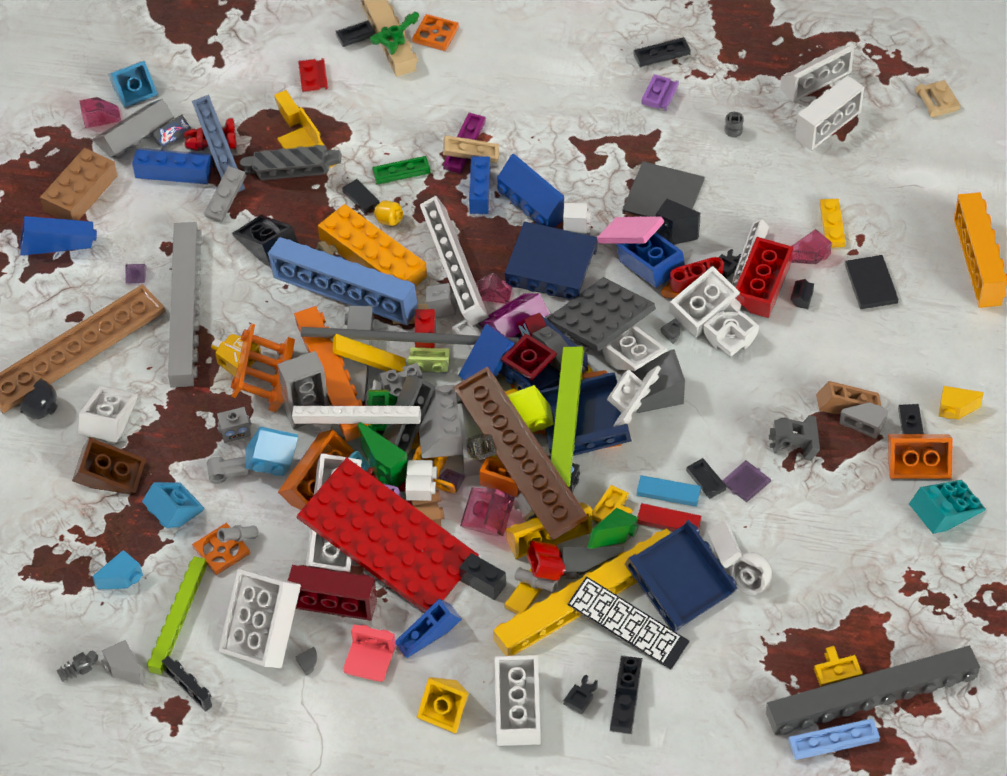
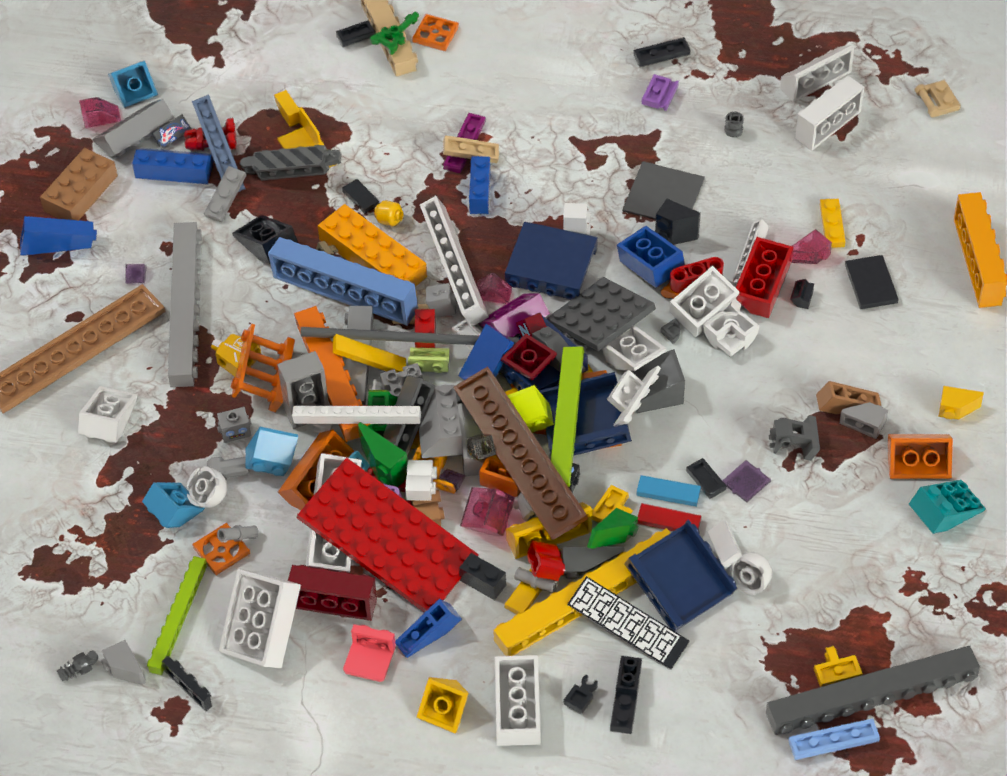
black cylinder [20,378,58,419] -> none
reddish brown slope [72,437,146,495] -> none
dark azure slope [92,550,143,590] -> none
dark grey tile [296,647,317,676] -> none
red plate [298,58,328,92] -> none
green tile [372,156,431,185] -> none
blue slope [497,153,564,228] -> none
bright pink tile [597,217,664,244] -> none
black plate [719,249,741,278] -> none
black plate [898,404,924,434] -> none
none -> white cylinder [187,466,227,508]

